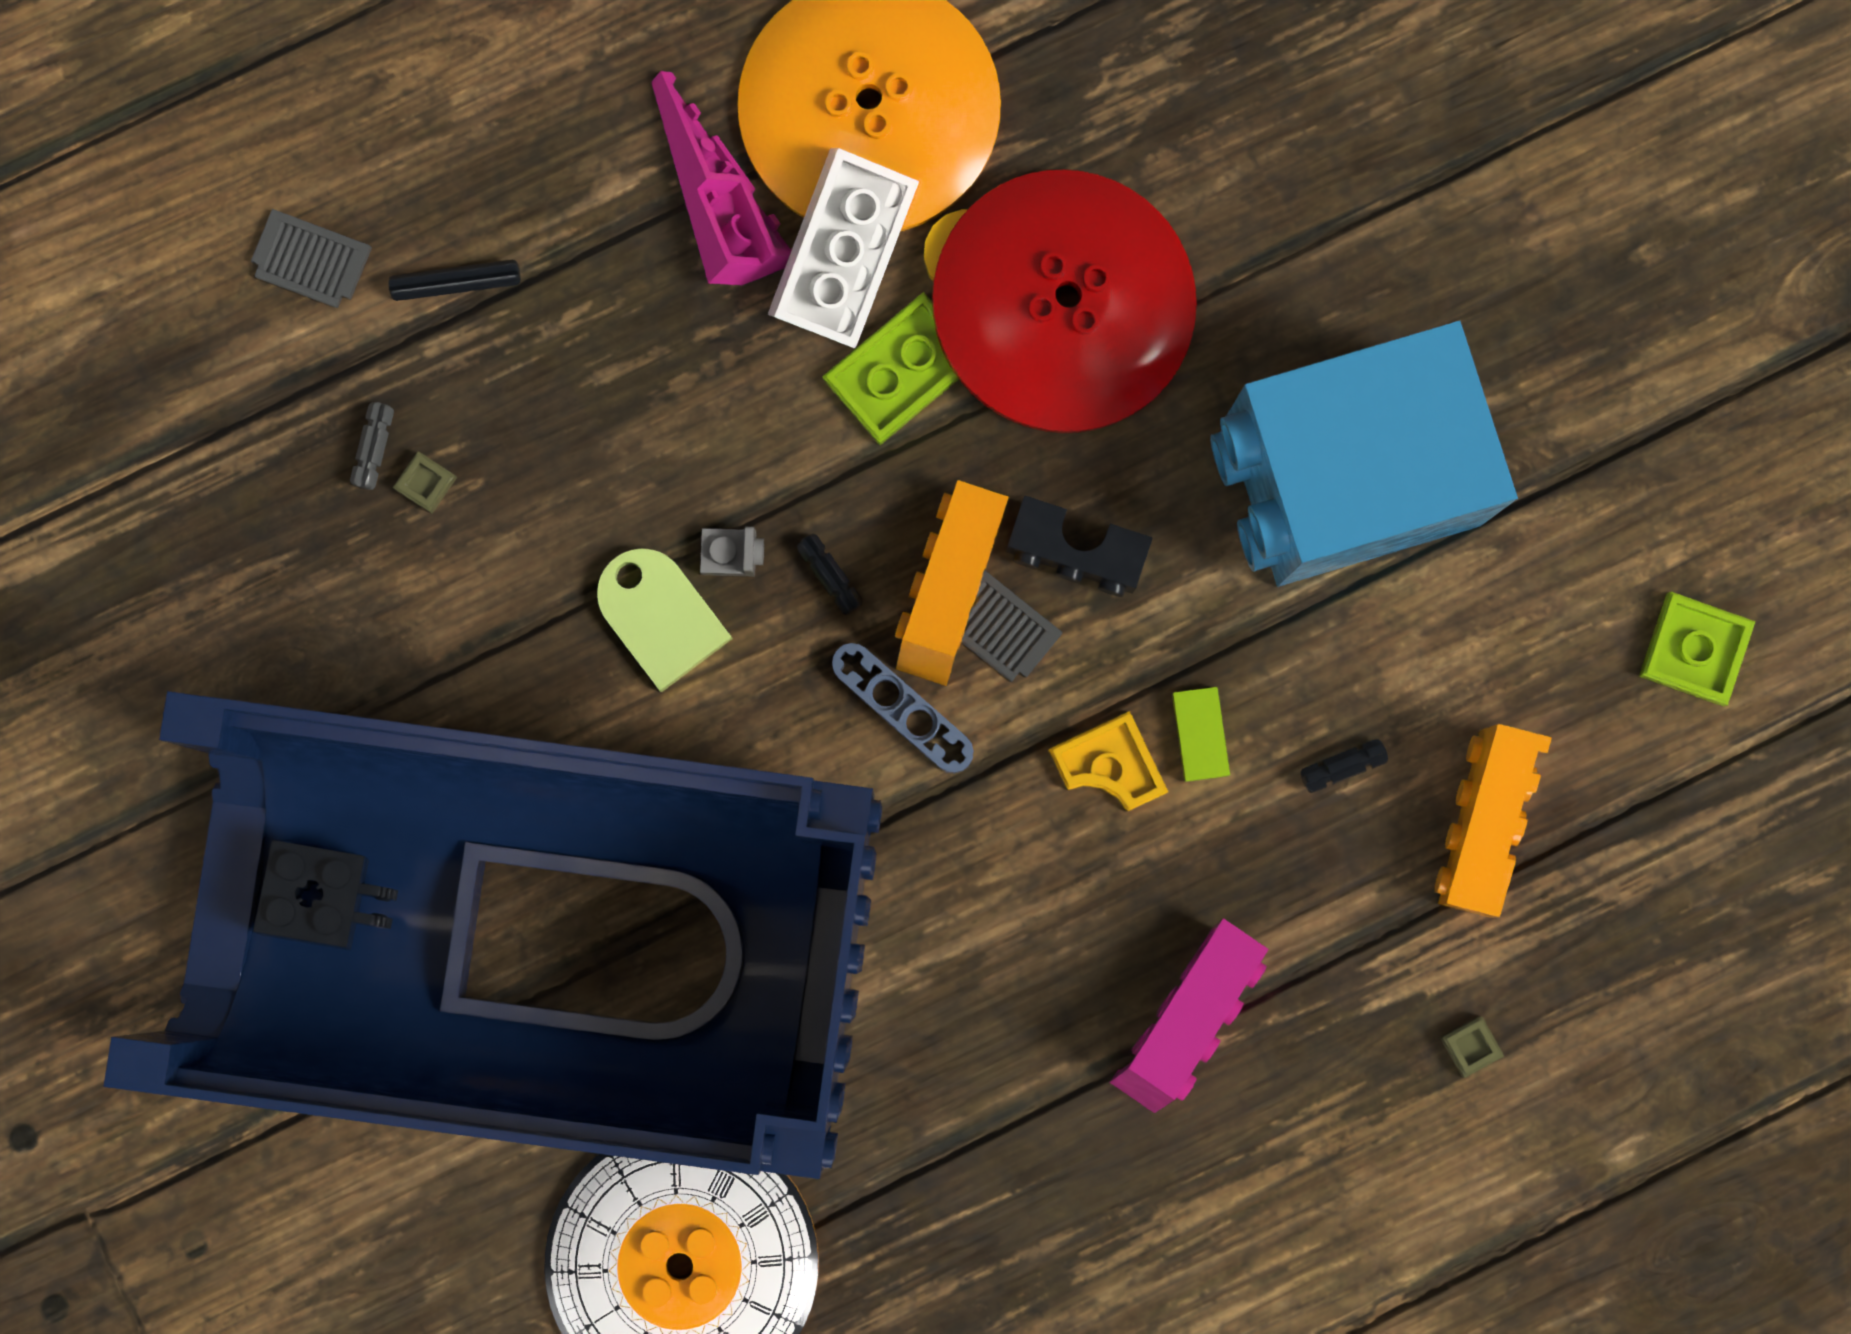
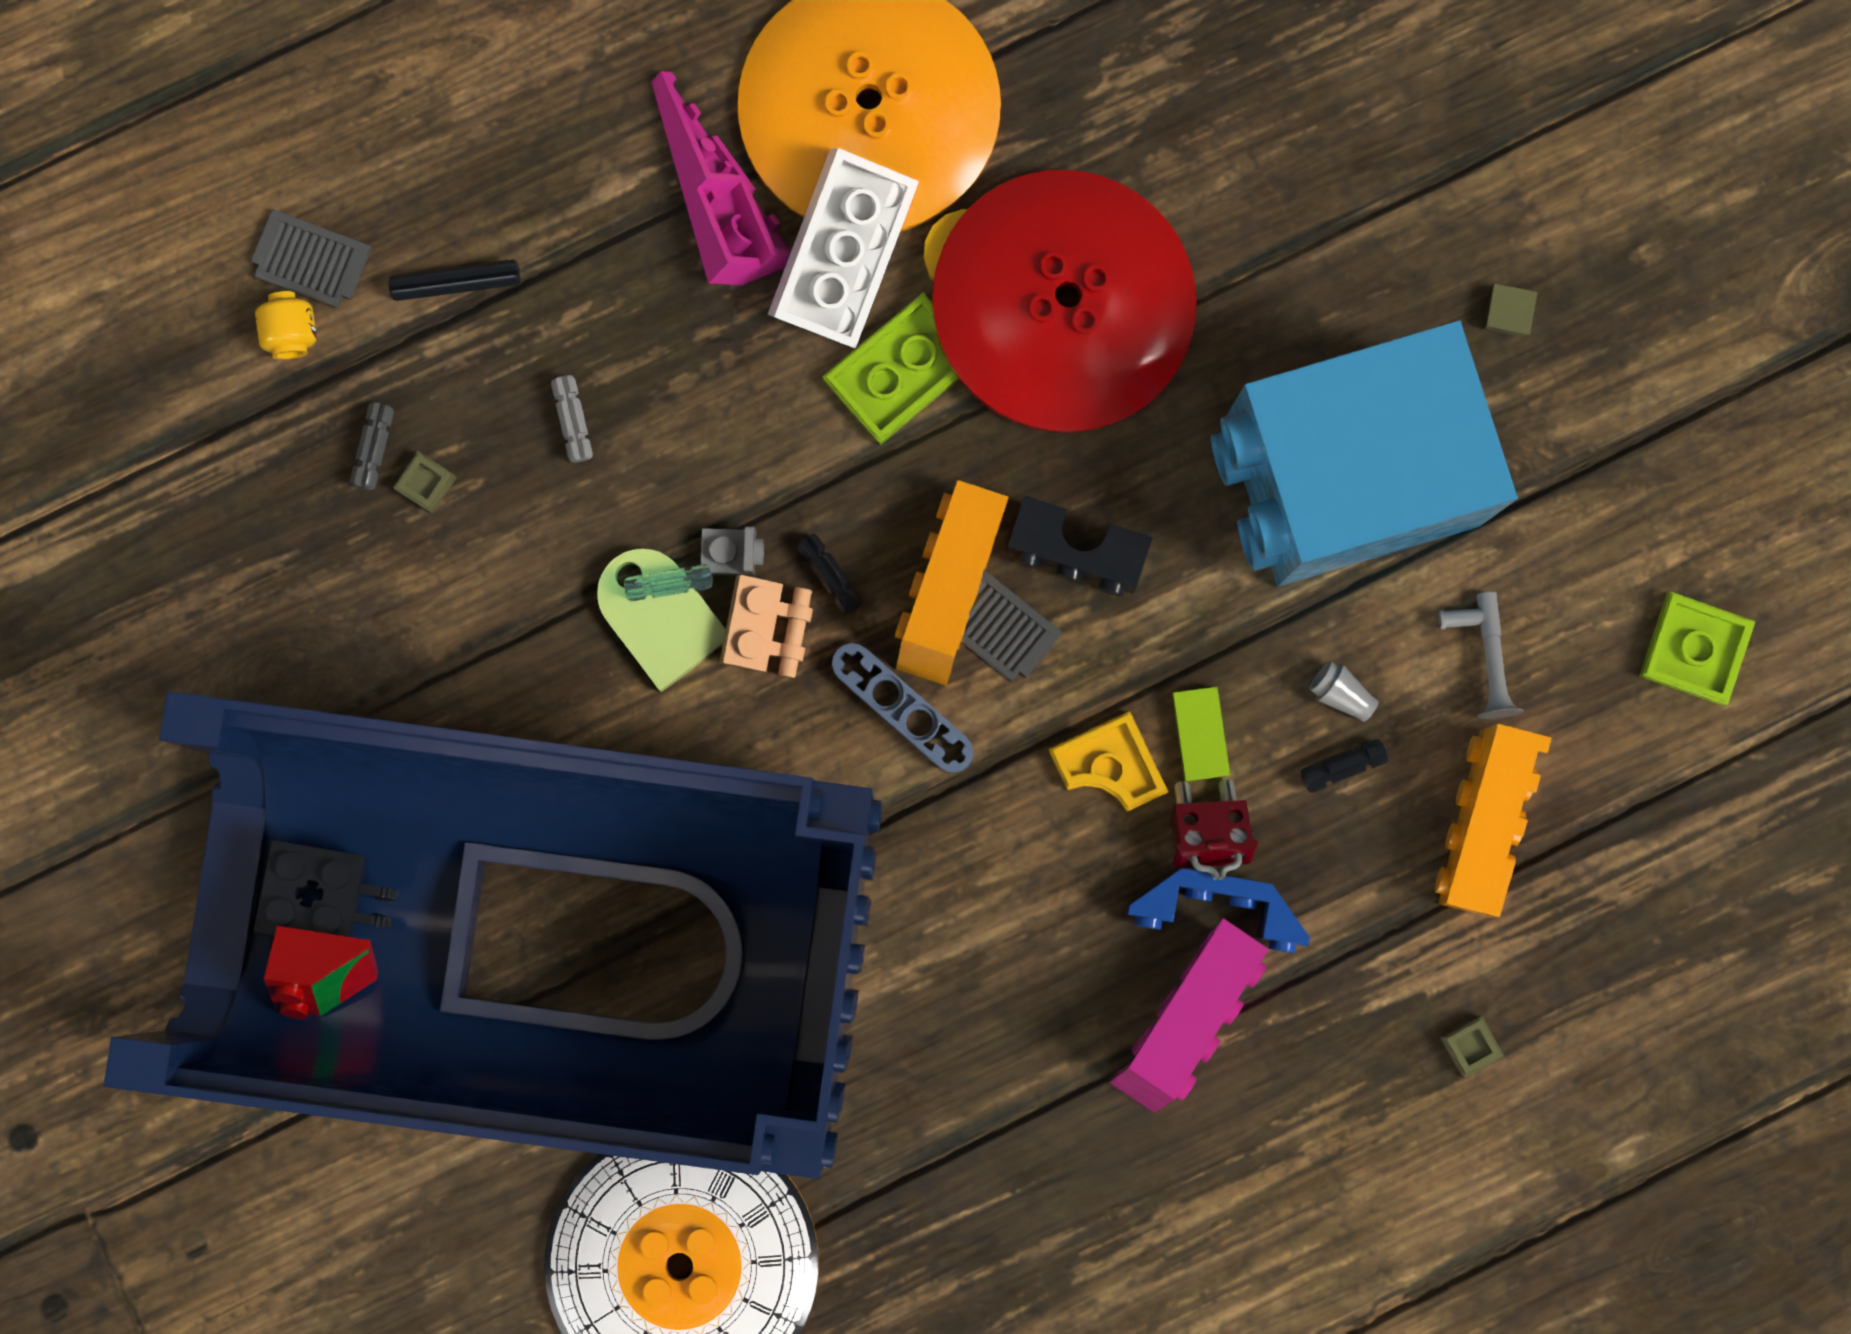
none -> yellow head [255,291,317,360]
none -> red slope [264,926,378,1019]
none -> light grey axle [551,375,593,463]
none -> clear light blue axle [624,564,713,602]
none -> light nougat plate [719,575,813,679]
none -> blue slope [1125,868,1310,954]
none -> dark red piece [1170,779,1258,880]
none -> light grey cone [1309,661,1379,722]
none -> light grey piece [1438,592,1524,719]
none -> olive tile [1484,283,1538,338]

